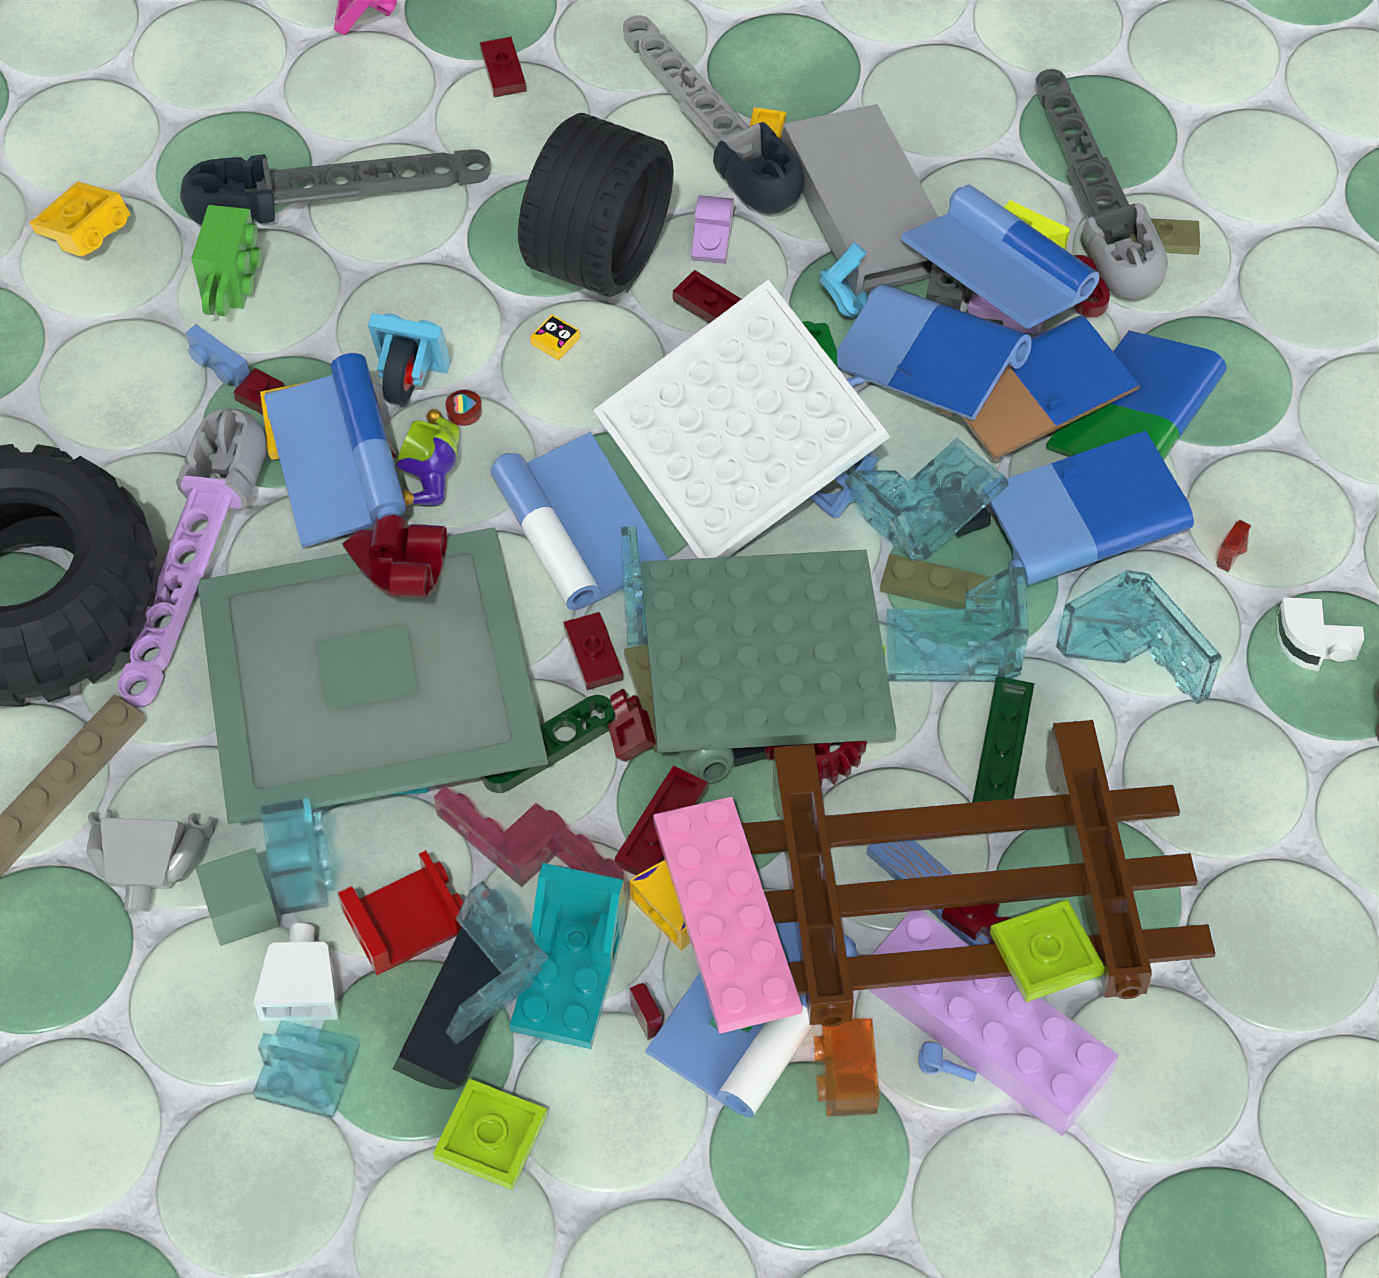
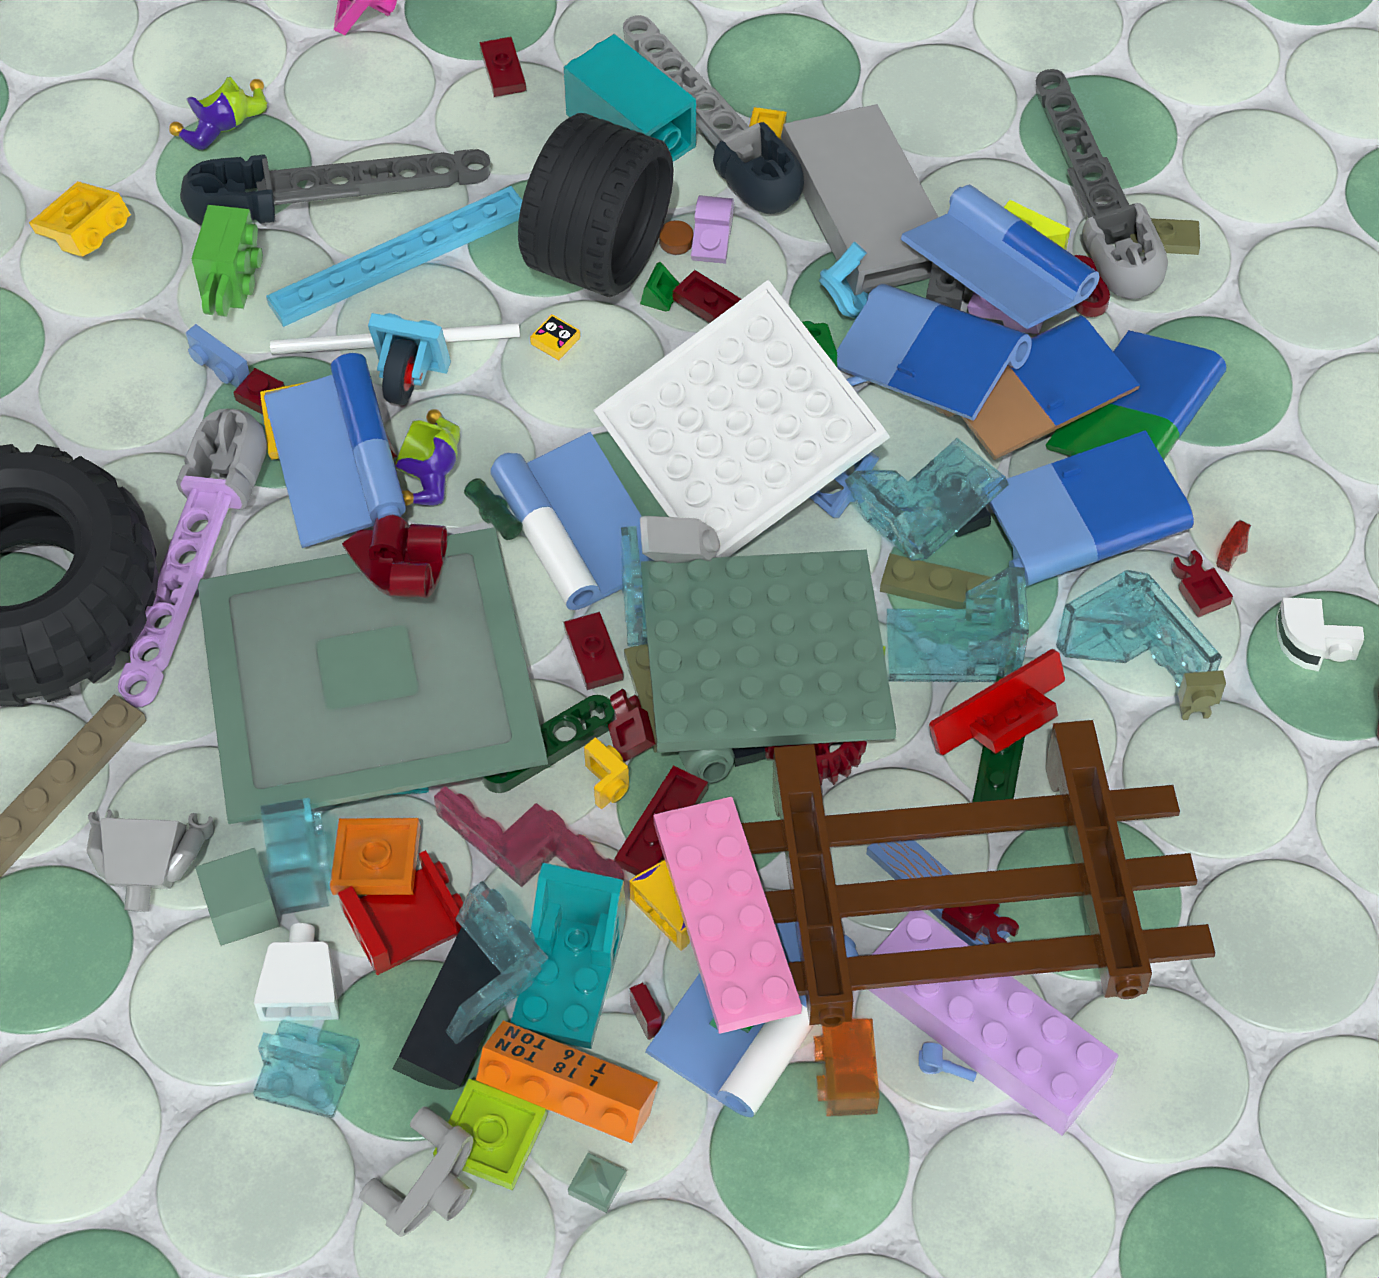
clear red tile [445,389,482,426] -> none
lime plate [990,899,1105,1002] -> none
none -> piece [169,76,267,150]
none -> medium azure tile [266,186,522,327]
none -> white piece [270,323,520,355]
none -> orange plate [330,818,421,895]
none -> light grey connector [359,1106,473,1237]
none -> clear green pin [464,478,523,540]
none -> orange brick [476,1020,658,1144]
none -> teal brick [563,34,696,162]
none -> sand green tile [568,1153,626,1213]
none -> yellow bracket [584,737,629,809]
none -> green slope [640,262,680,312]
none -> light grey slope [640,516,719,563]
none -> dark orange tile [659,220,694,255]
none -> red bracket [929,649,1065,755]
none -> dark red plate [1172,550,1233,617]
none -> olive plate [1178,670,1226,720]

